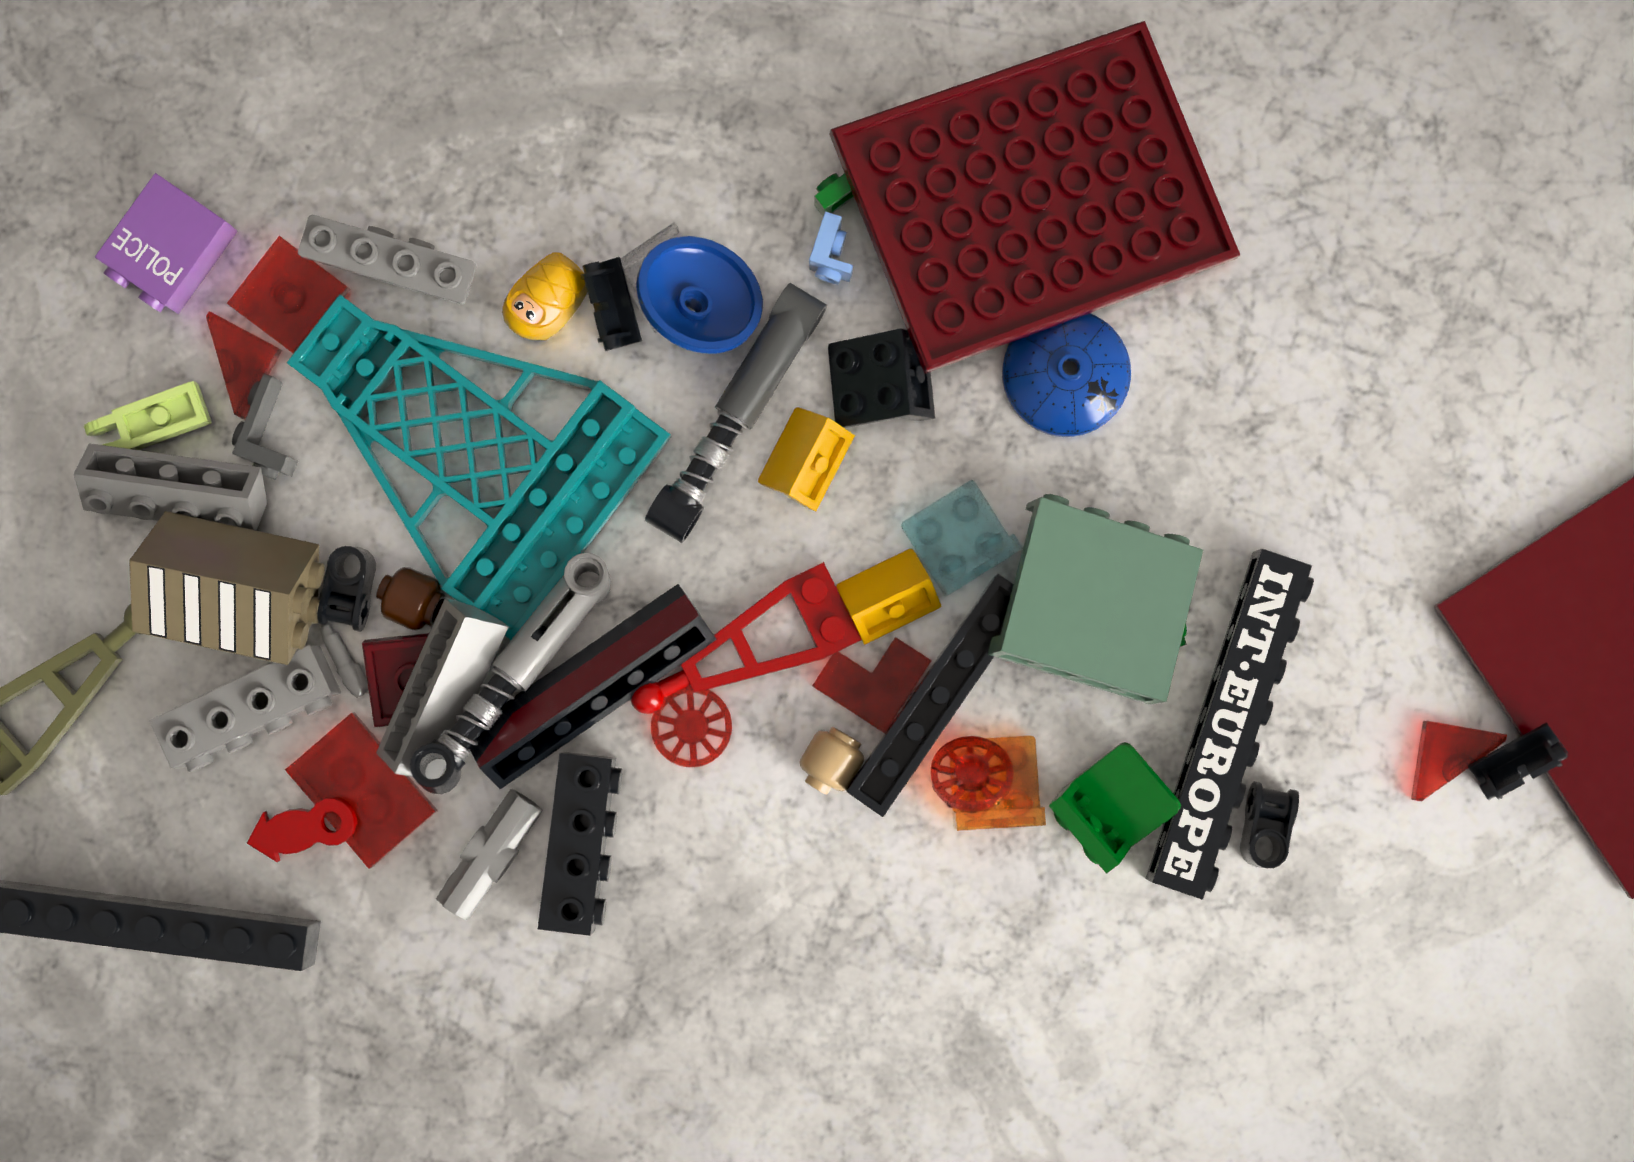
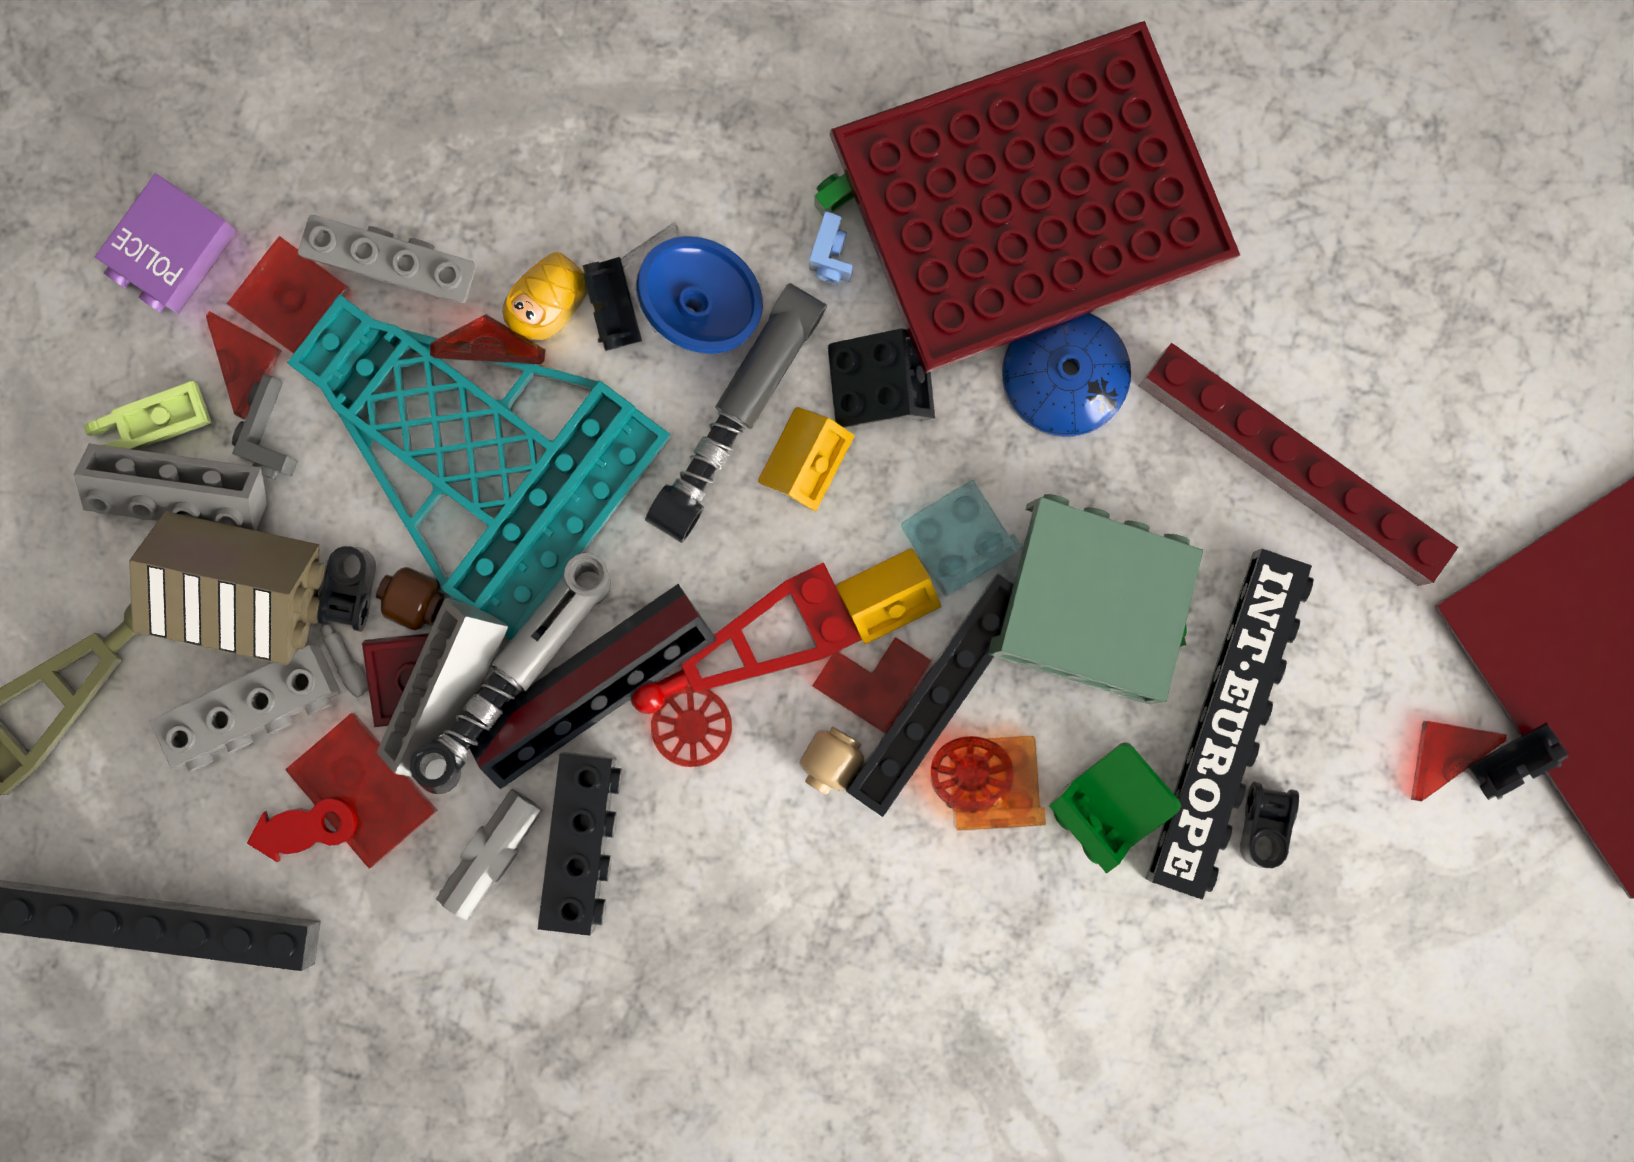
none -> clear red tile [430,314,546,364]
none -> dark red brick [1138,342,1459,586]

